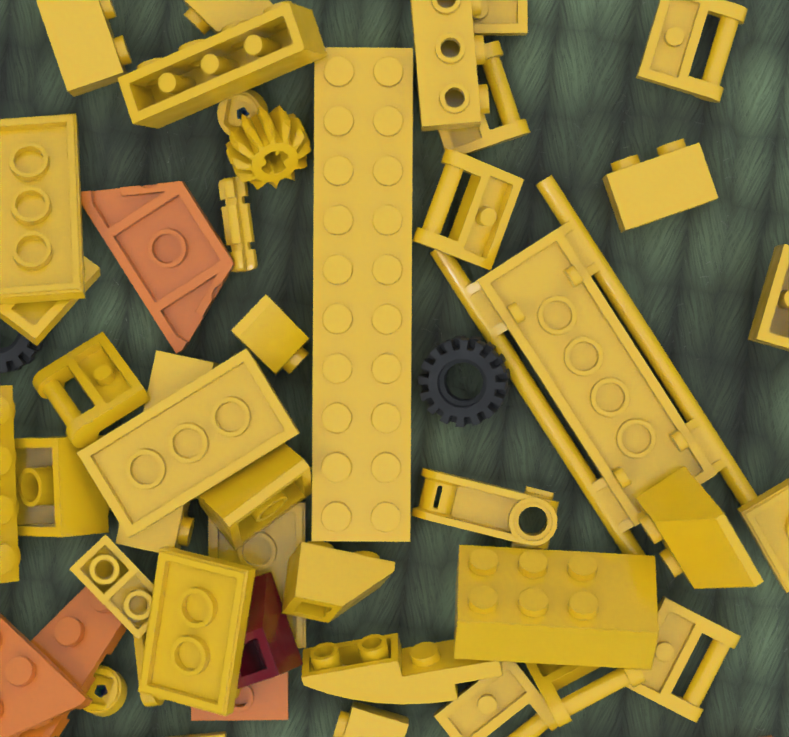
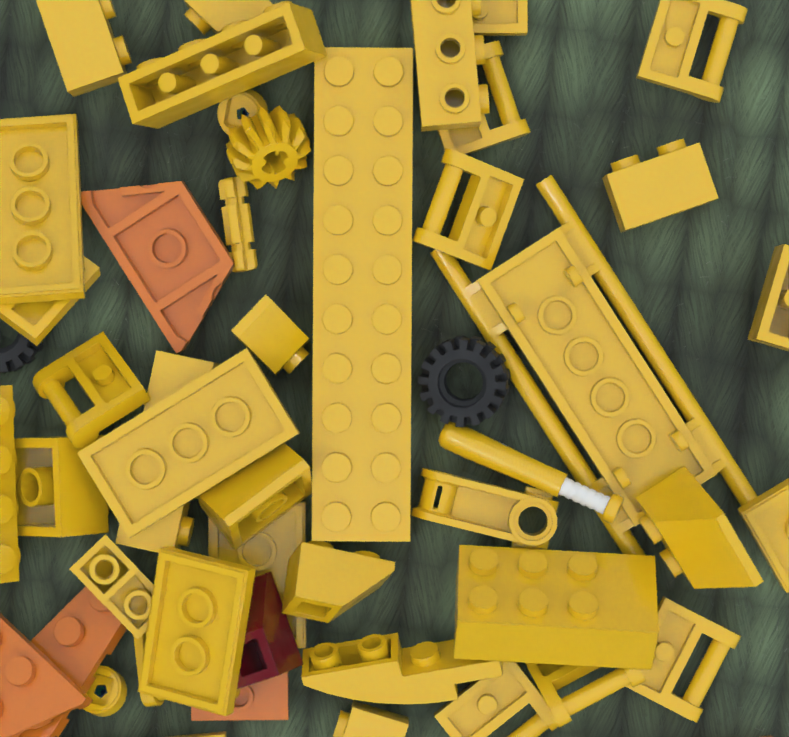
none -> yellow piece [438,422,624,524]

